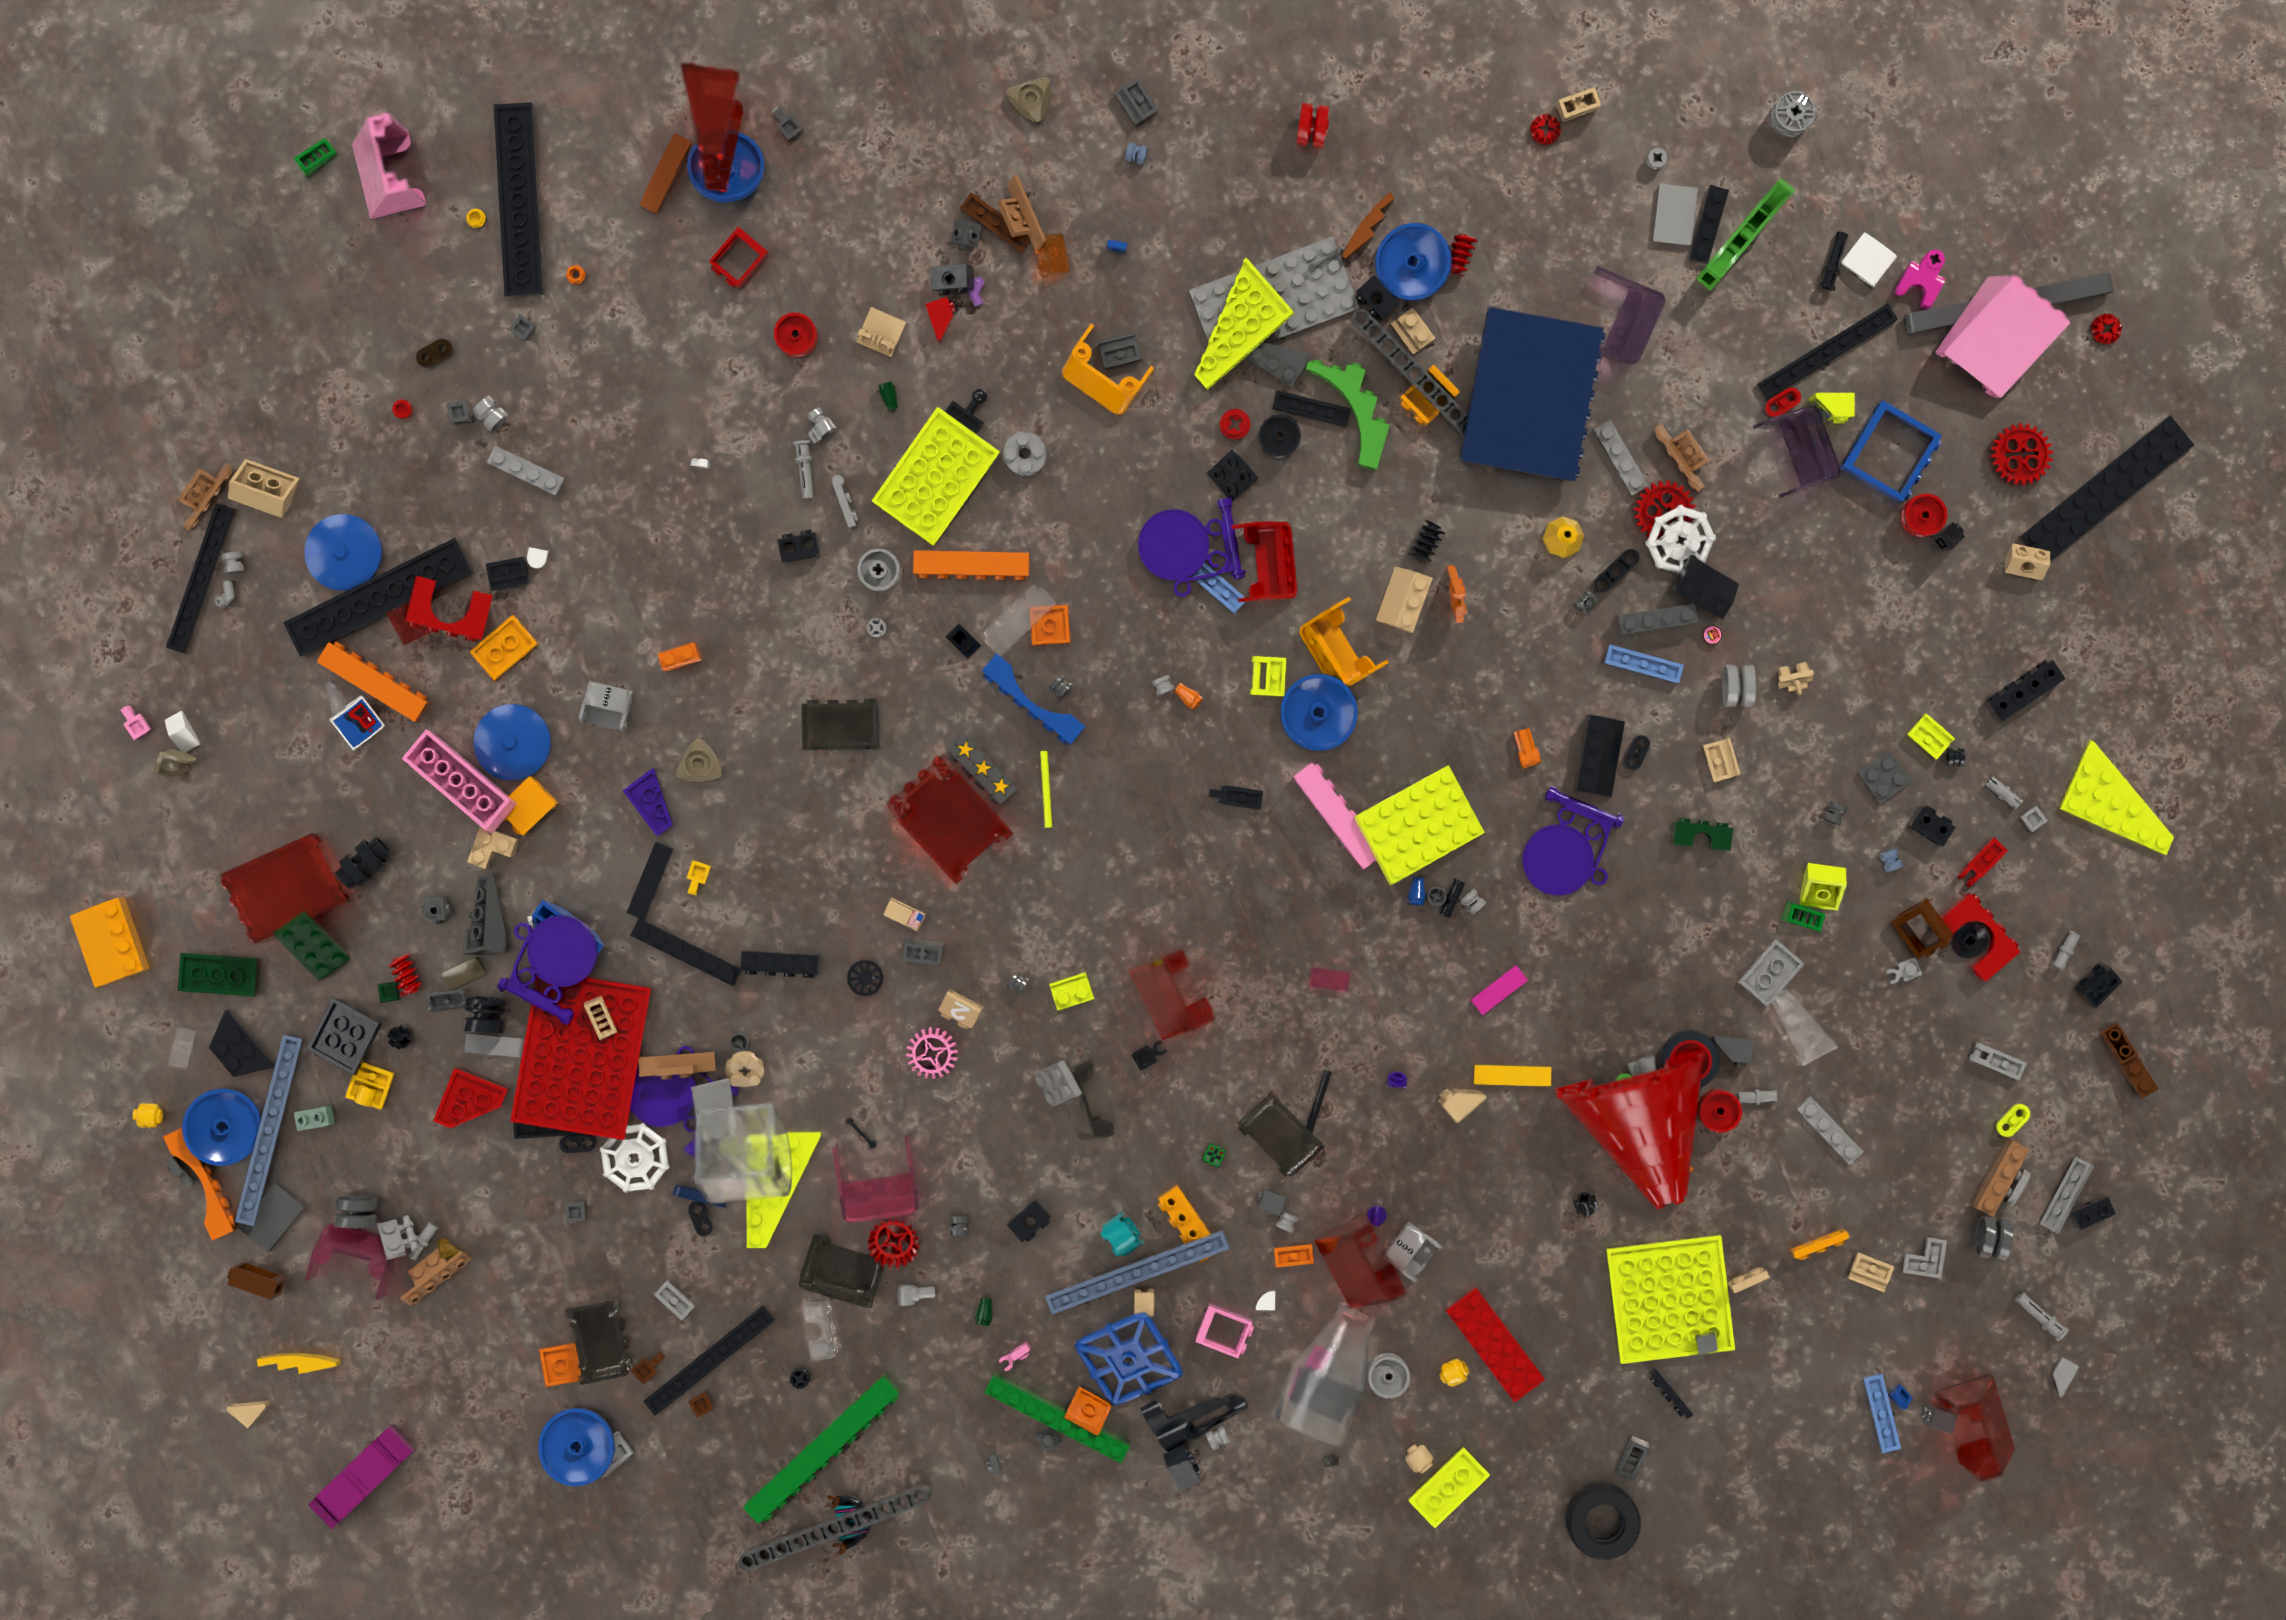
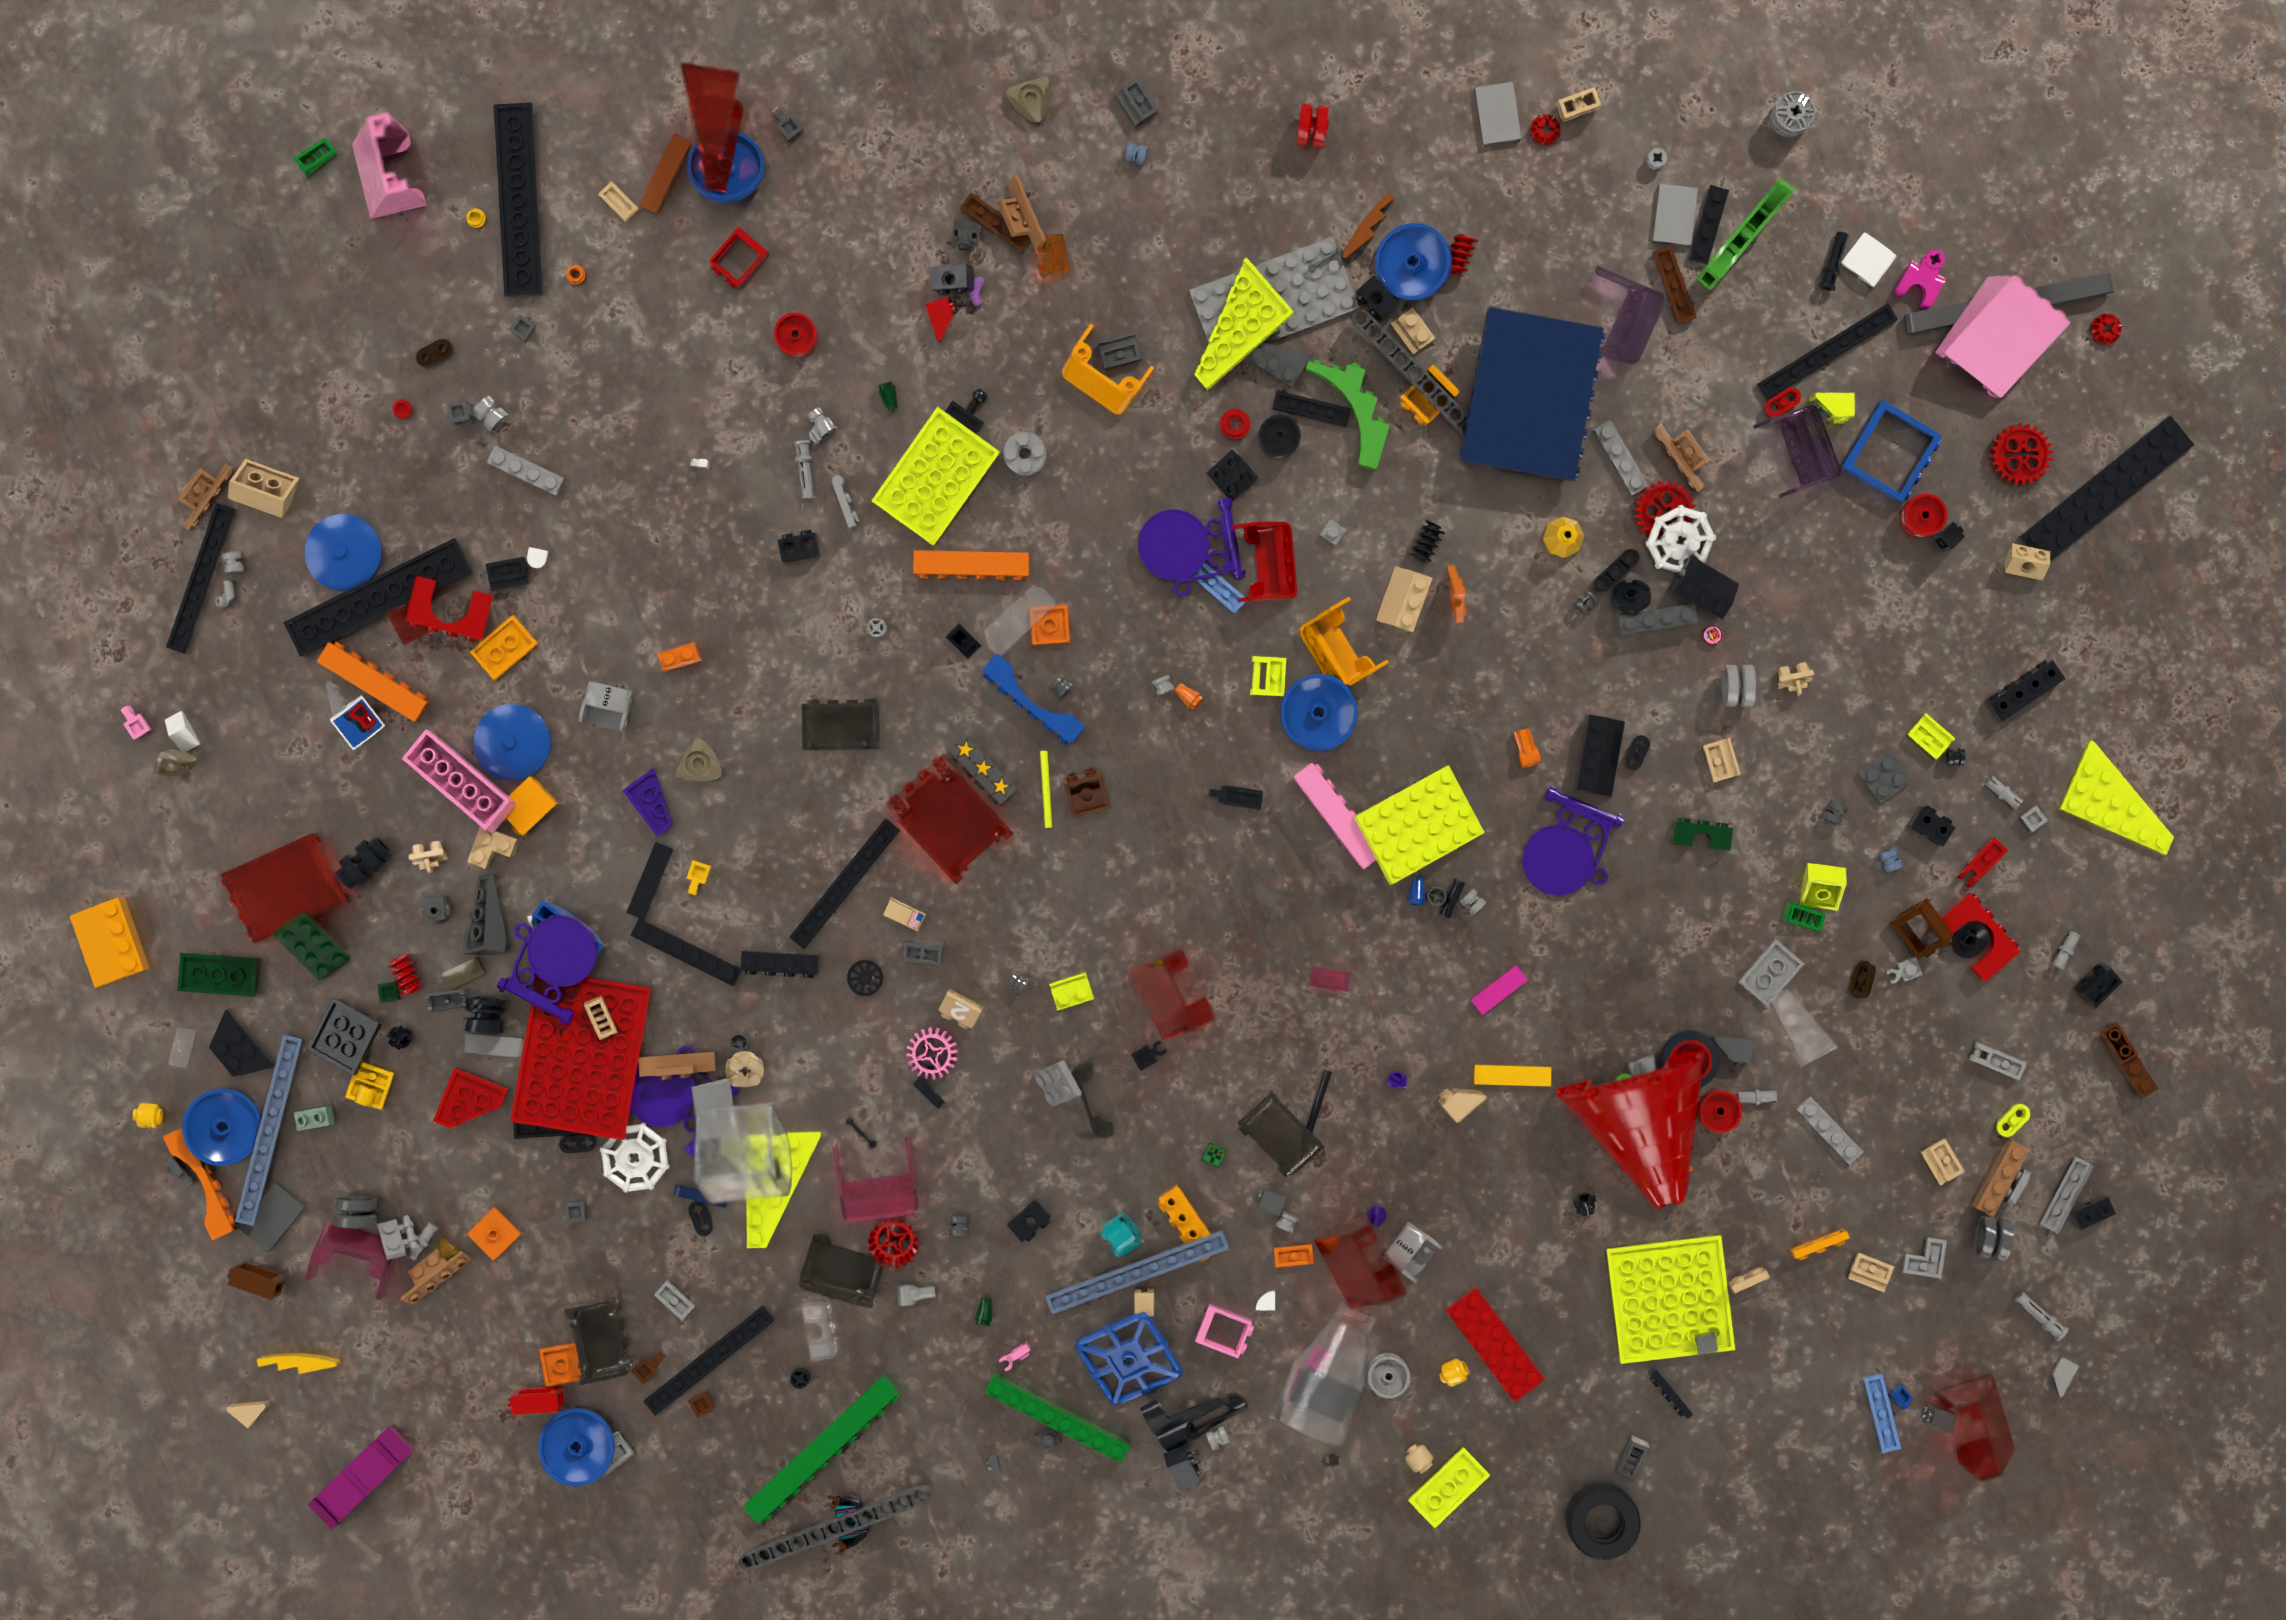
tan hinge [856,307,906,357] -> none
light grey wheel [857,548,901,592] -> none
orange tile [1064,1386,1112,1436] -> none
blue tile [1107,240,1127,253] -> none
medium blue plate [1604,645,1684,684] -> none
none -> tan hips [409,841,448,874]
none -> orange plate [467,1207,522,1261]
none -> red window [508,1386,565,1415]
none -> tan tile [598,181,639,222]
none -> black tile [789,818,900,949]
none -> black beam [913,1077,945,1109]
none -> reddish brown plate [1063,767,1110,819]
none -> light grey plate [1320,519,1346,546]
none -> light grey tile [1475,82,1521,145]
none -> black plate [1613,580,1651,615]
none -> reddish brown plate [1652,246,1697,325]
none -> dark brown plate [1850,961,1876,999]
none -> tan plate [1920,1138,1965,1186]

